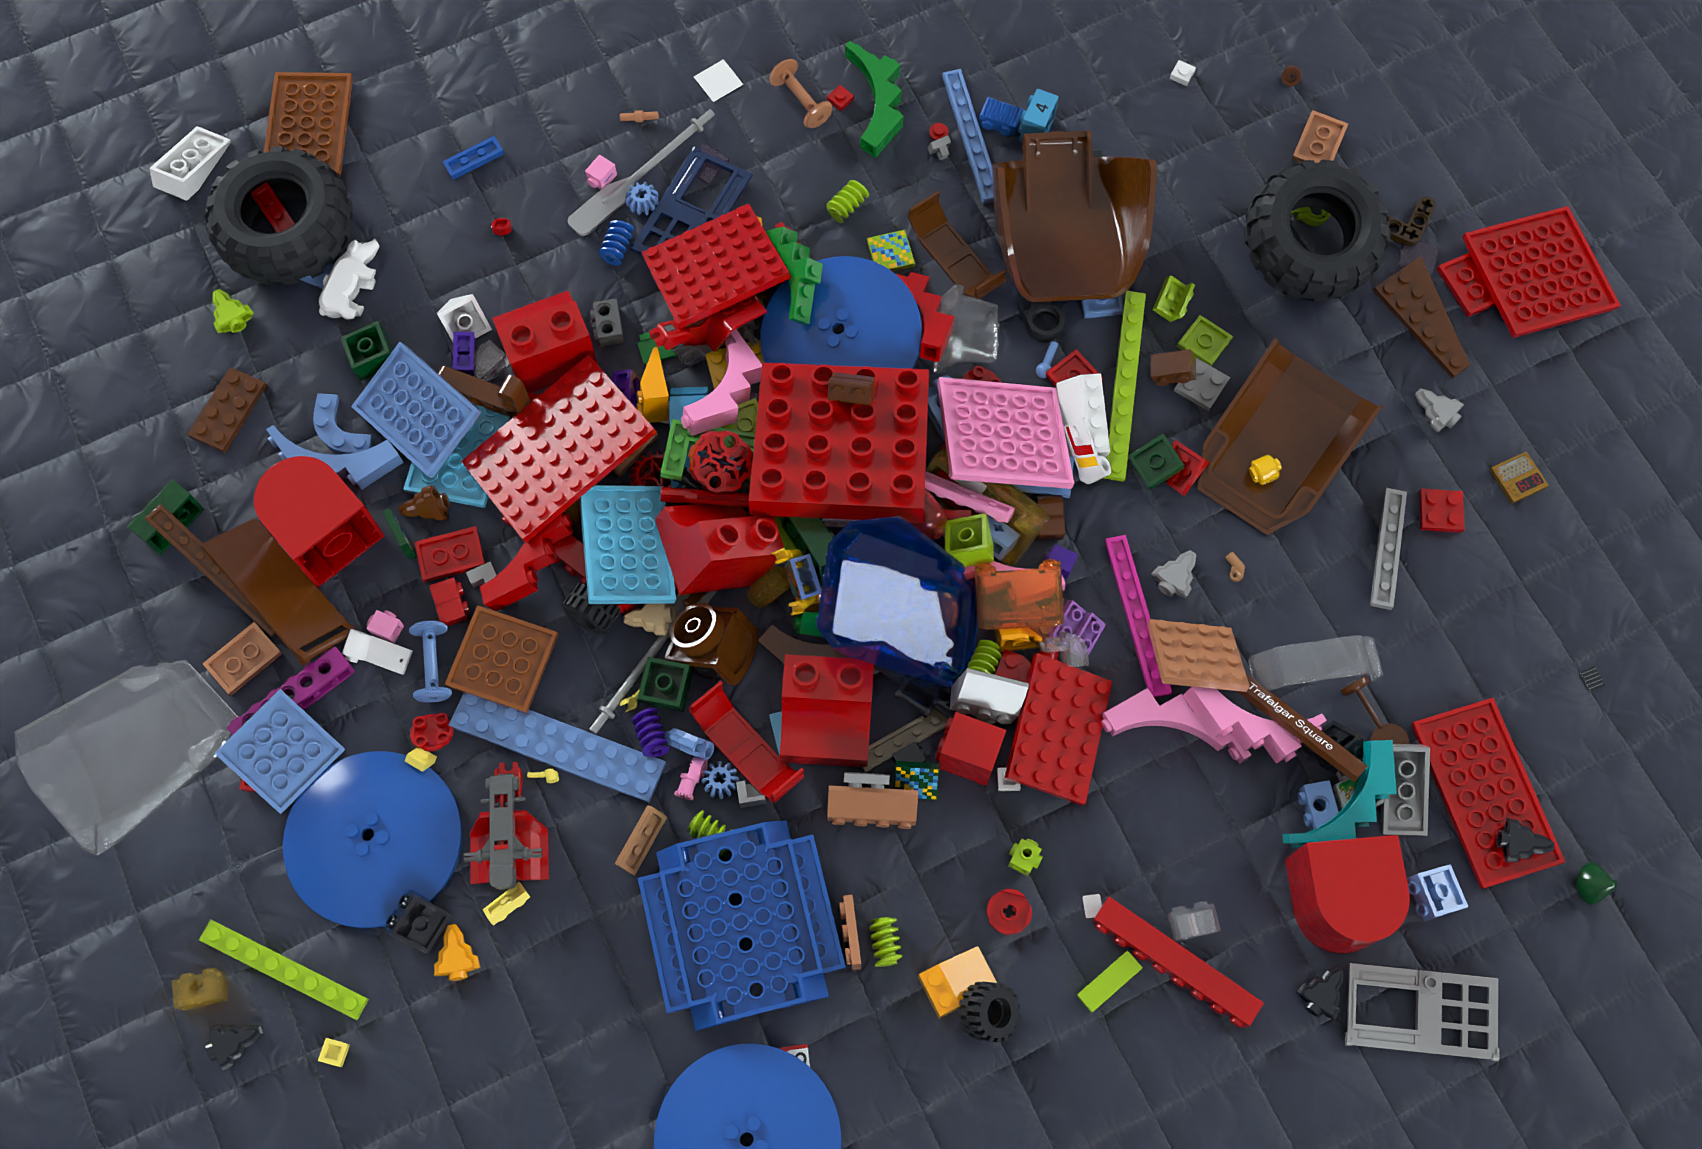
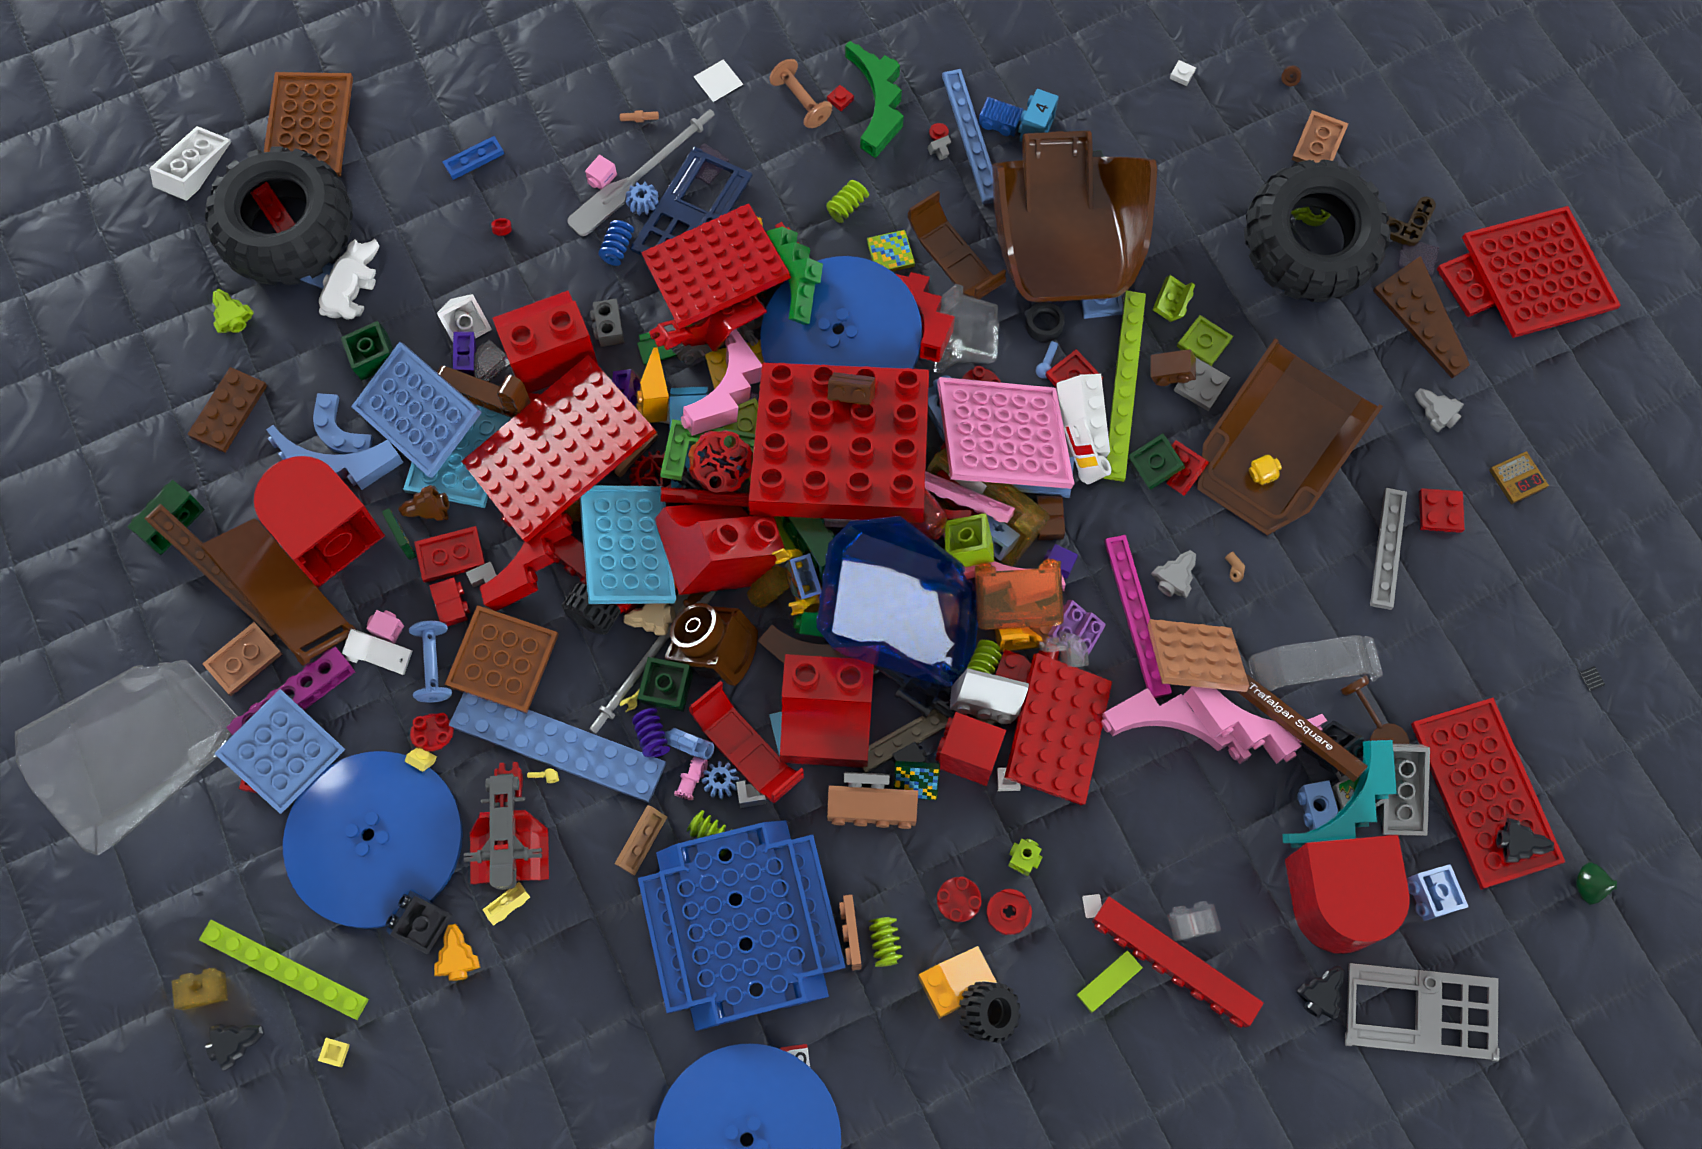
none -> red dish [937,877,982,922]

